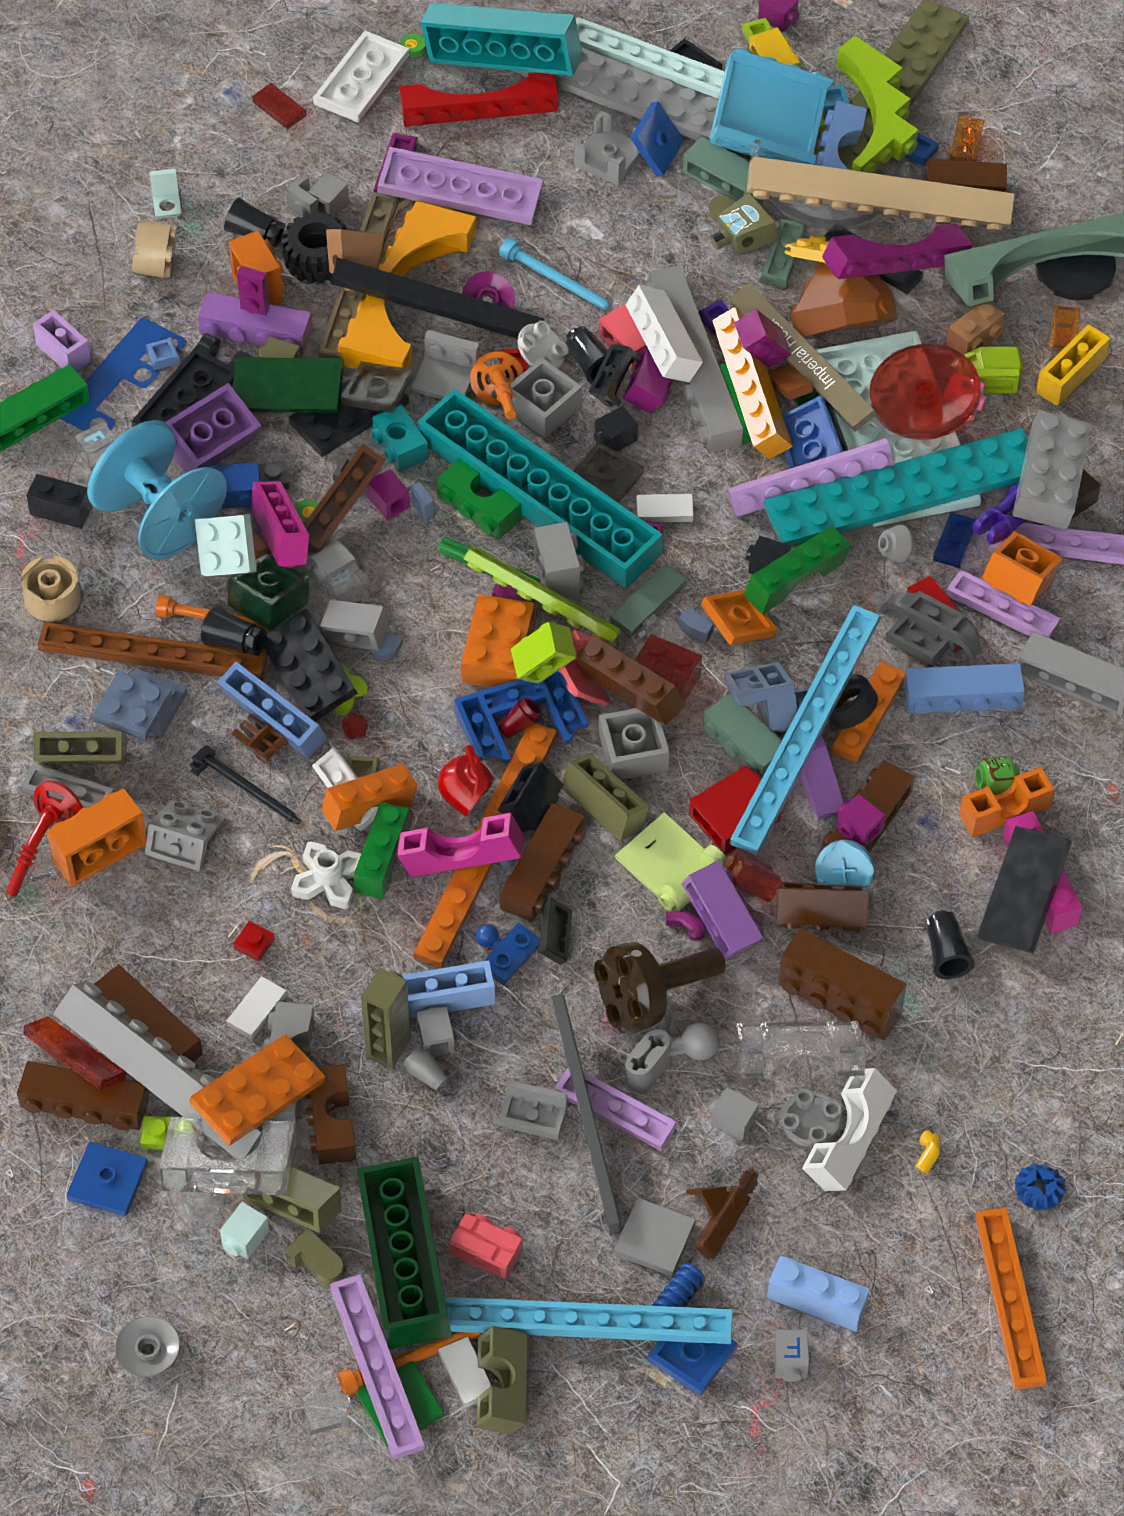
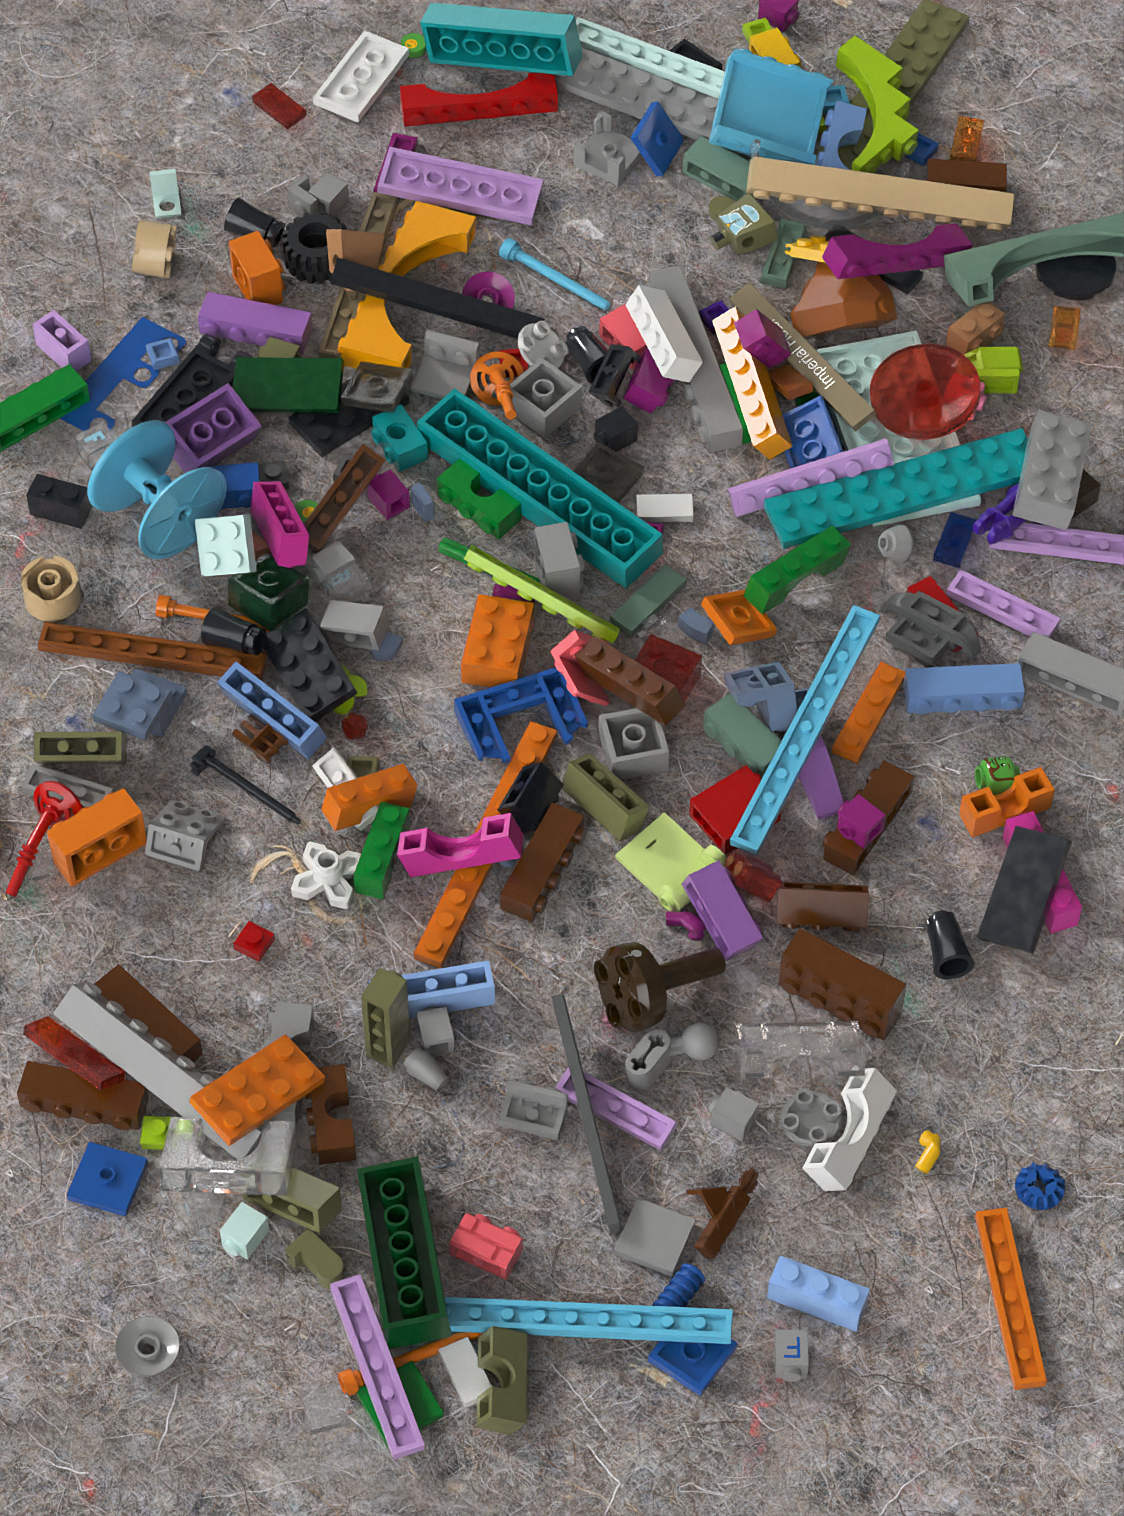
white tile [226,976,287,1040] -> none
magenta plate [237,266,270,316] -> none
red helmet [437,745,495,817] -> none
blue plate [476,922,540,986] -> none
dark red cone [498,697,541,738] -> none
lime brick [511,622,577,684] -> none
pearl dark grey plate [539,897,572,965] -> none
black brick [746,535,791,574] -> none
medium azure tile [815,840,875,888] -> none
black tyre [828,674,878,729] -> none
orange brick [981,531,1063,606] -> none
yellow brick [1036,324,1110,407] -> none

